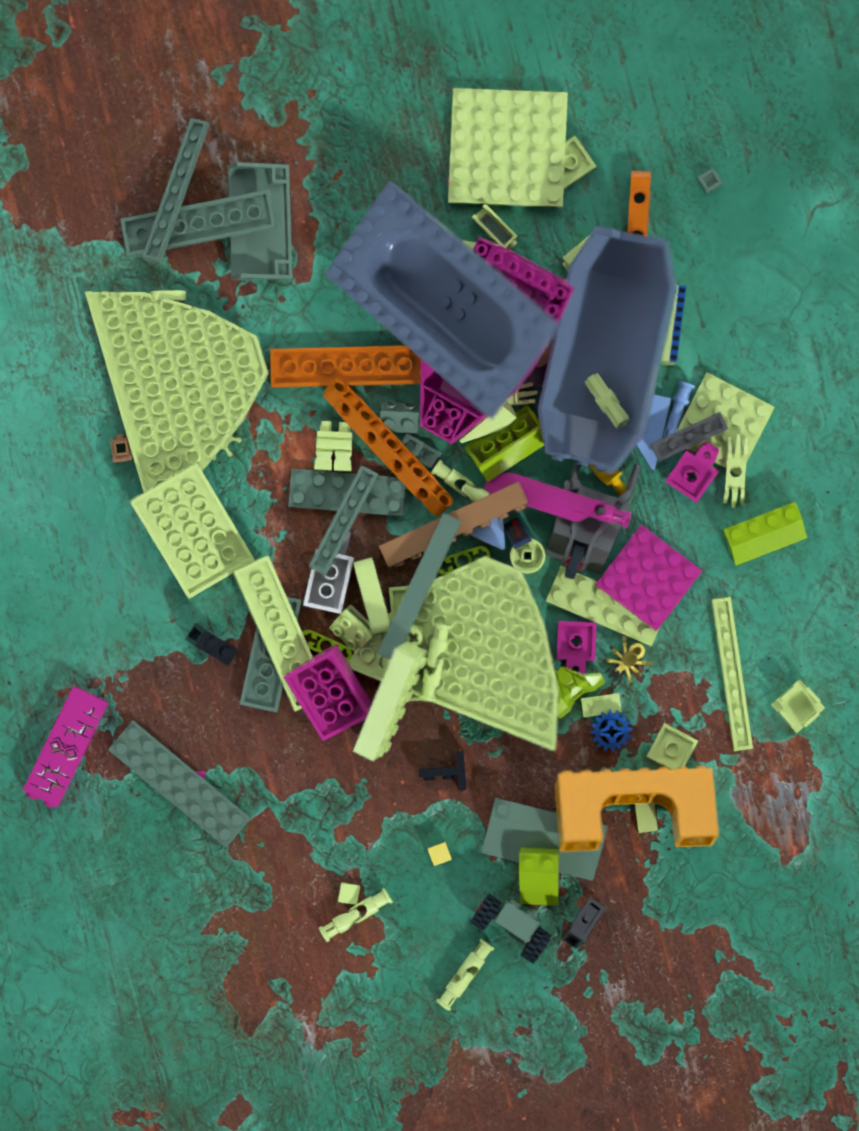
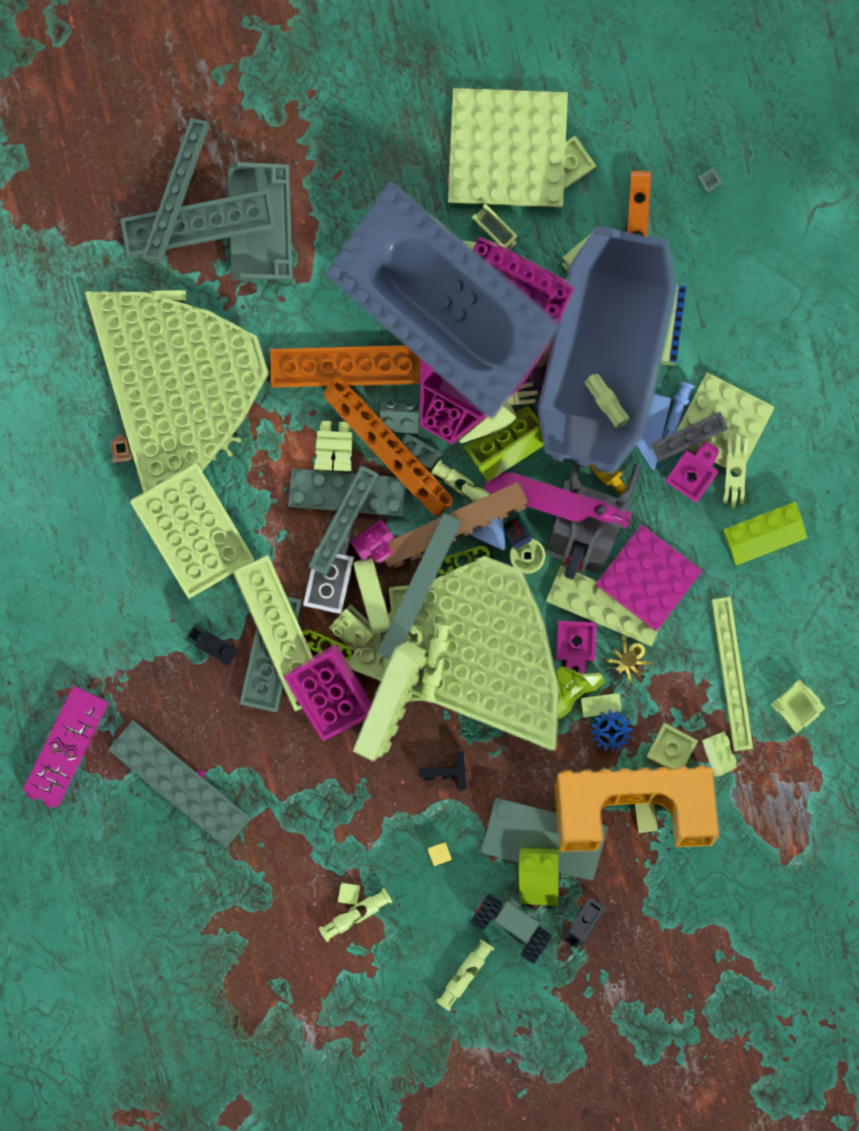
none -> dark pink plate [350,520,394,563]
none -> yellowish green plate [702,731,737,777]

